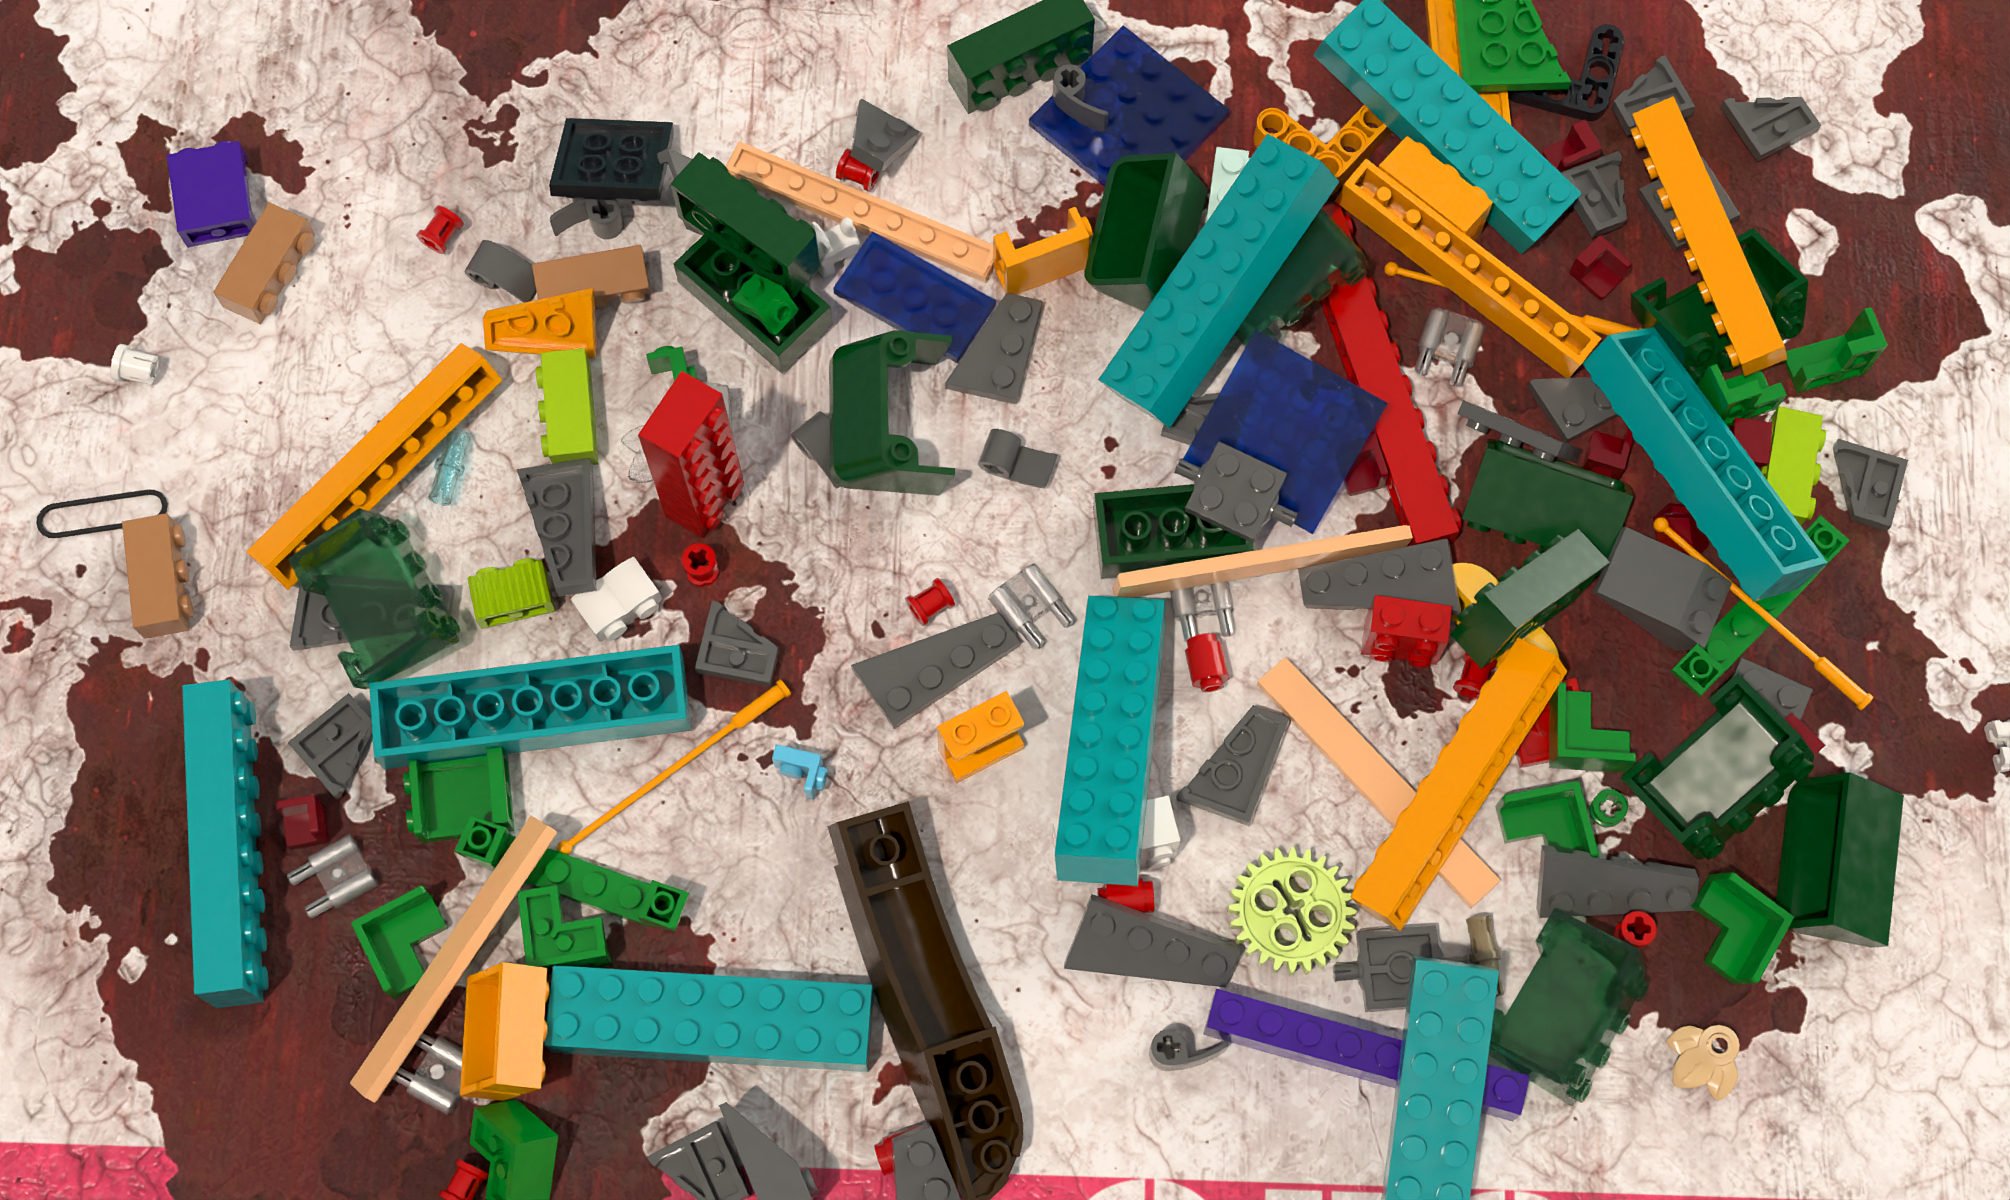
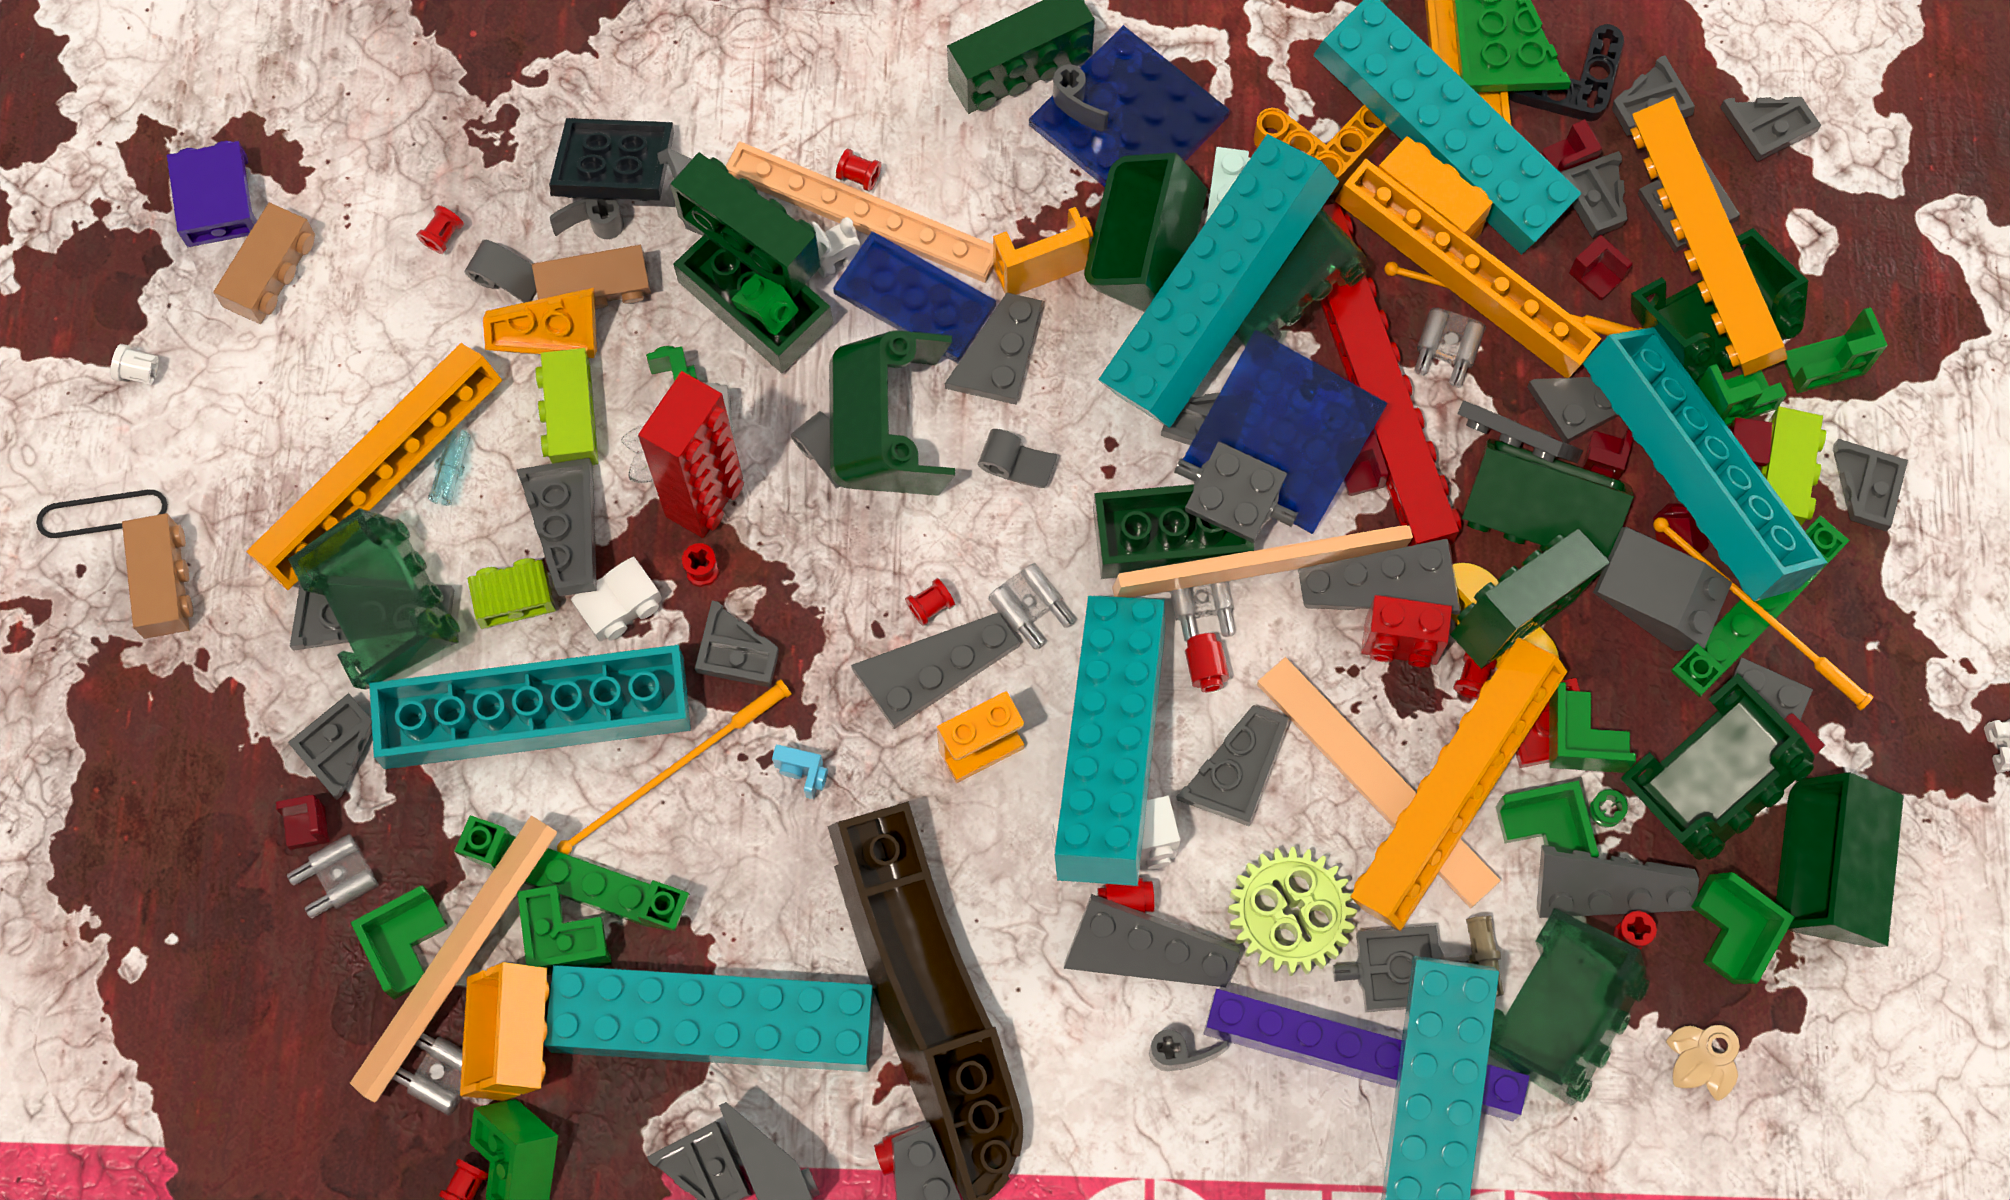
teal brick [182,679,269,1008] -> none
green panel [403,747,515,843] -> none
dark grey wing [850,99,920,173] -> none

